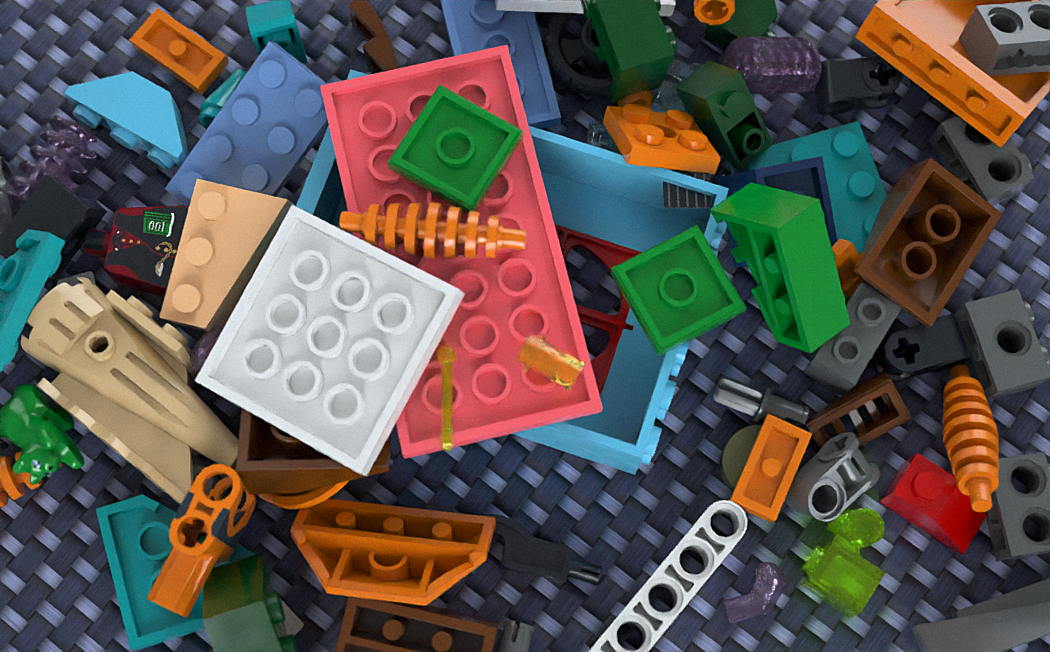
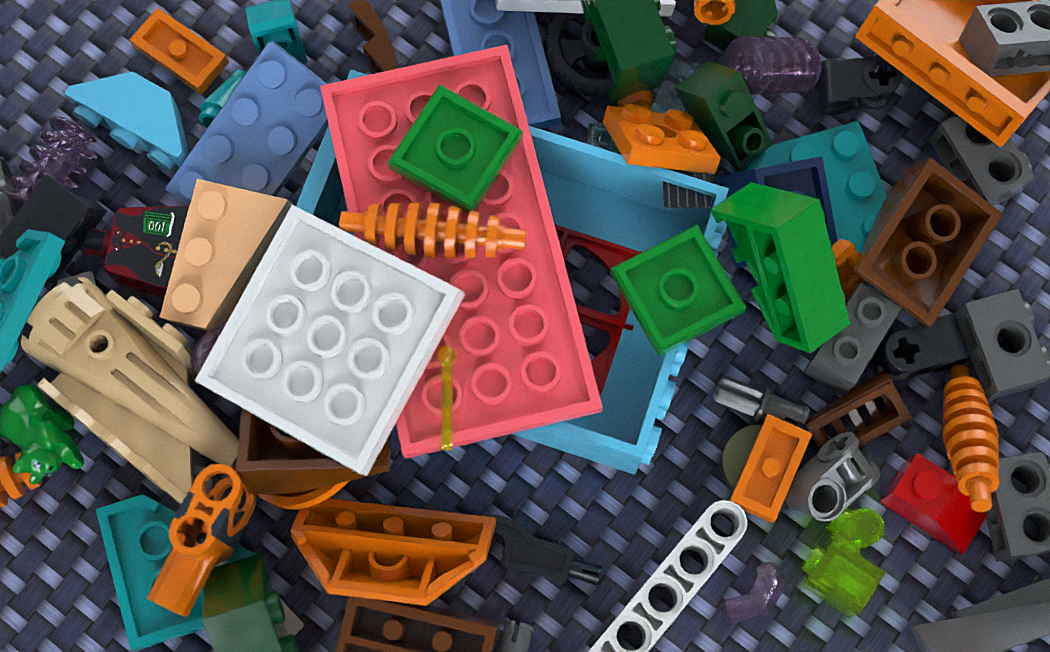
clear yellow pin [516,333,585,391] -> none

